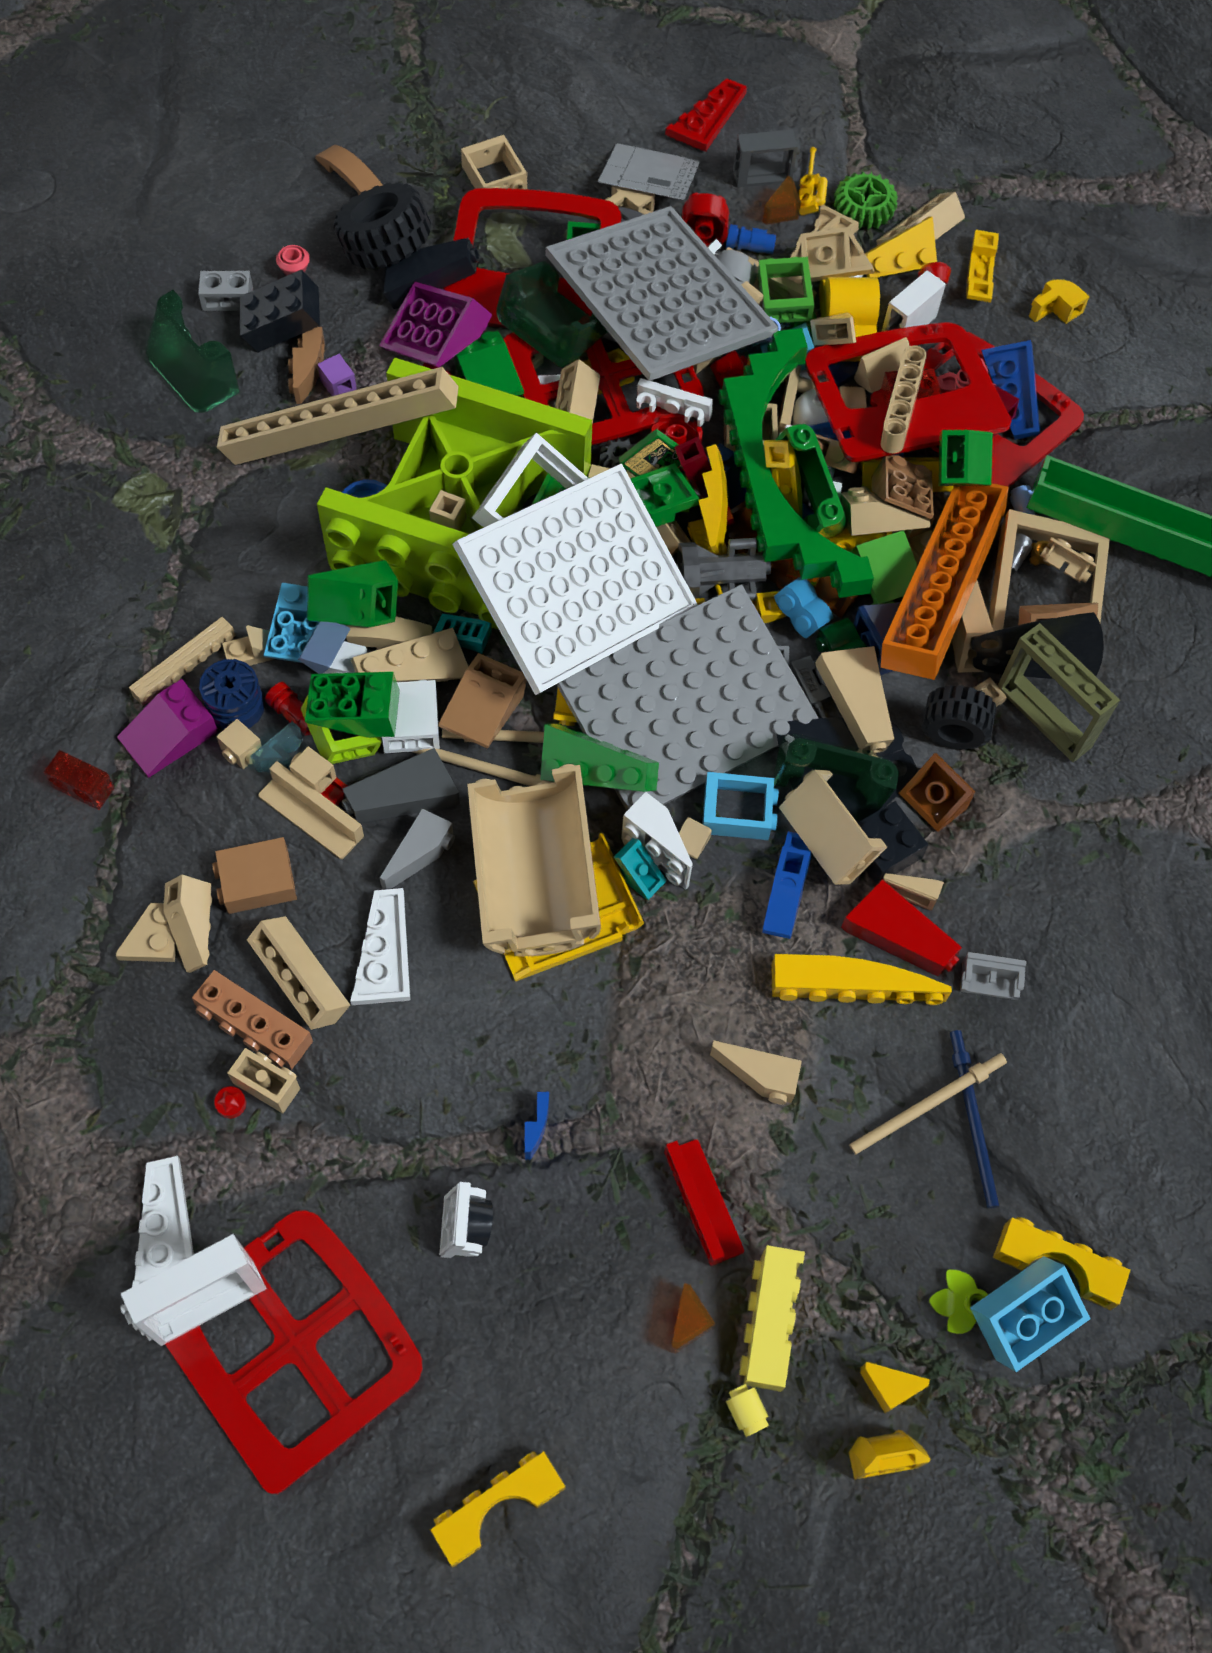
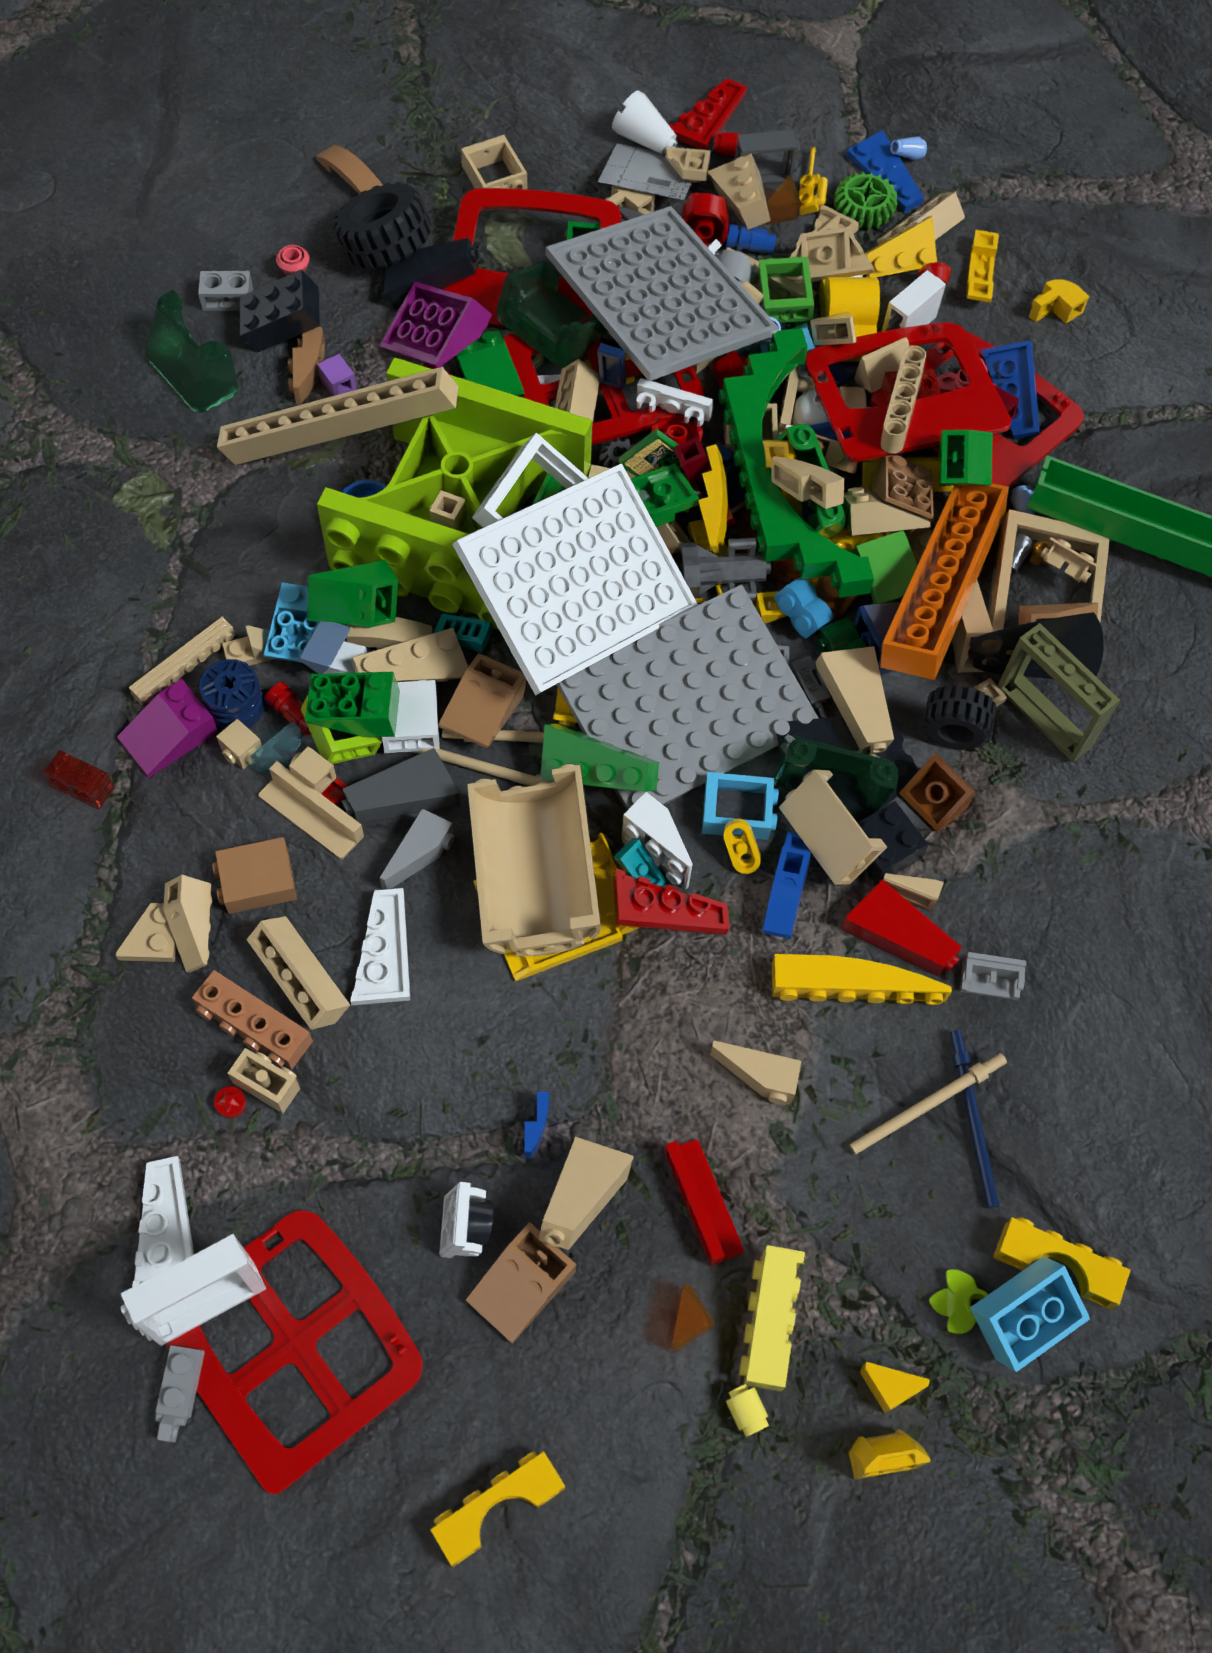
tan slope [679,817,712,860] -> none
none -> light grey hinge [155,1345,205,1442]
none -> medium nougat slope [466,1222,576,1344]
none -> tan slope [538,1137,634,1250]
none -> dark blue tile [597,343,626,389]
none -> white cone [612,90,677,155]
none -> red wing [613,869,730,935]
none -> tan wing [665,147,710,182]
none -> tan wedge [707,153,770,230]
none -> red brick [714,131,743,157]
none -> yellow plate [723,819,761,874]
none -> tan slope [772,456,844,509]
none -> blue wing [846,130,924,214]
none -> light blue cone [891,136,927,161]

